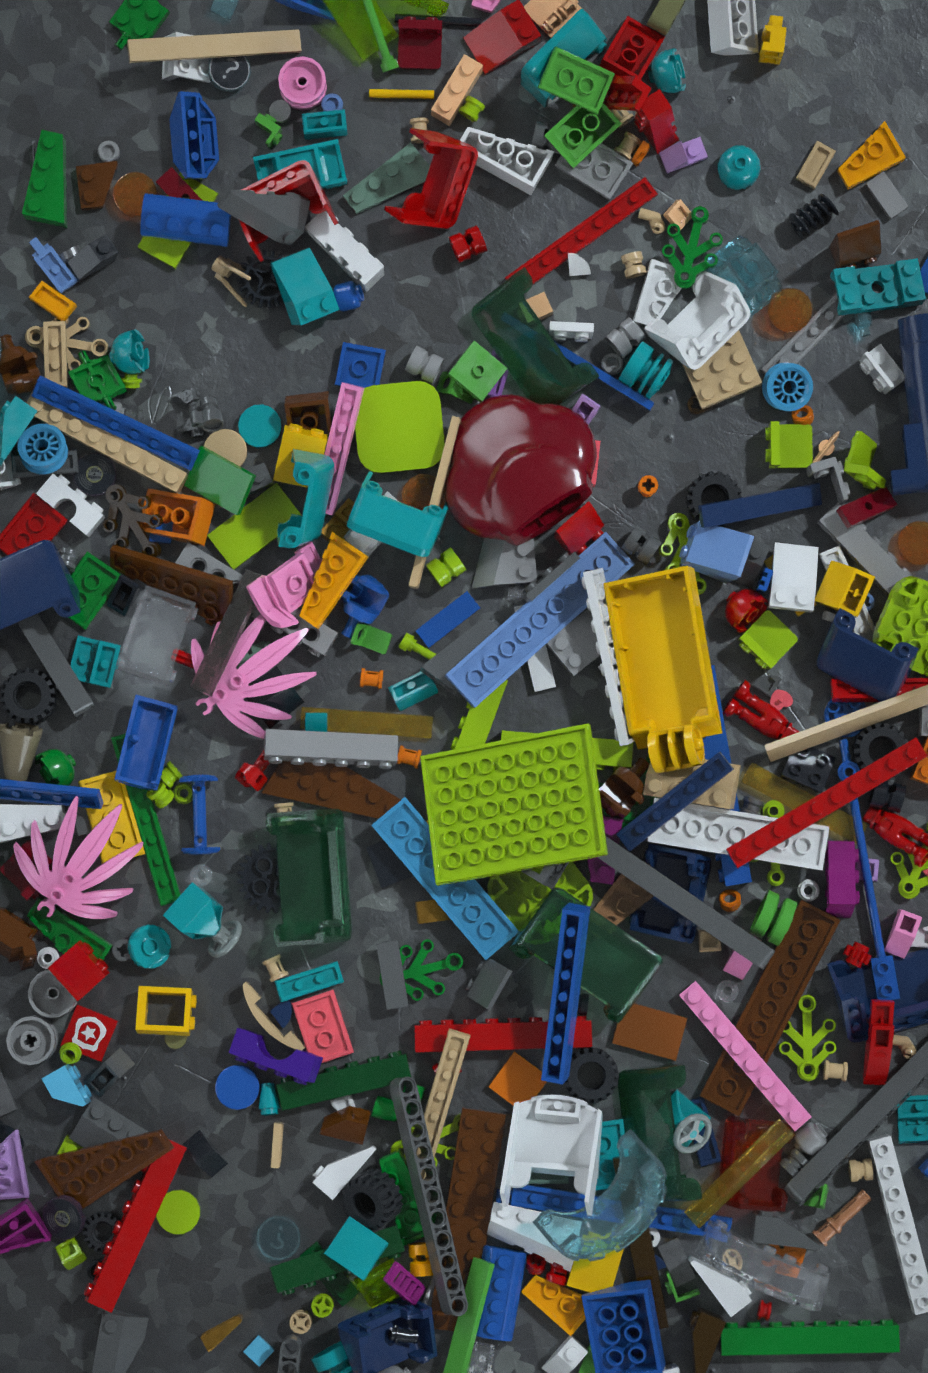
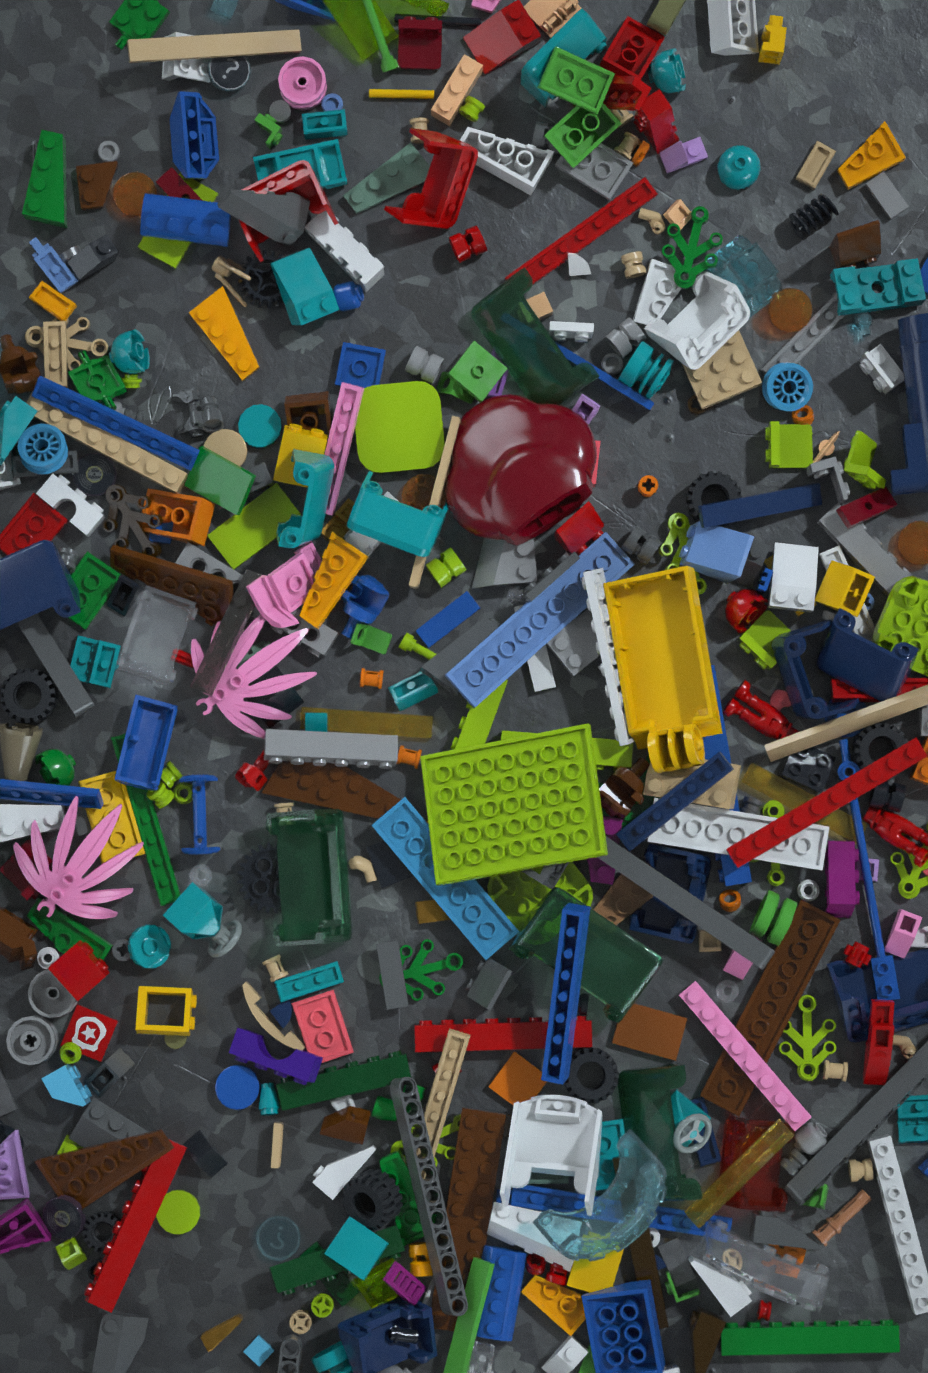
none -> light orange wing [189,286,260,381]
none -> tan arm [348,856,377,883]
none -> dark blue windscreen [772,619,859,719]

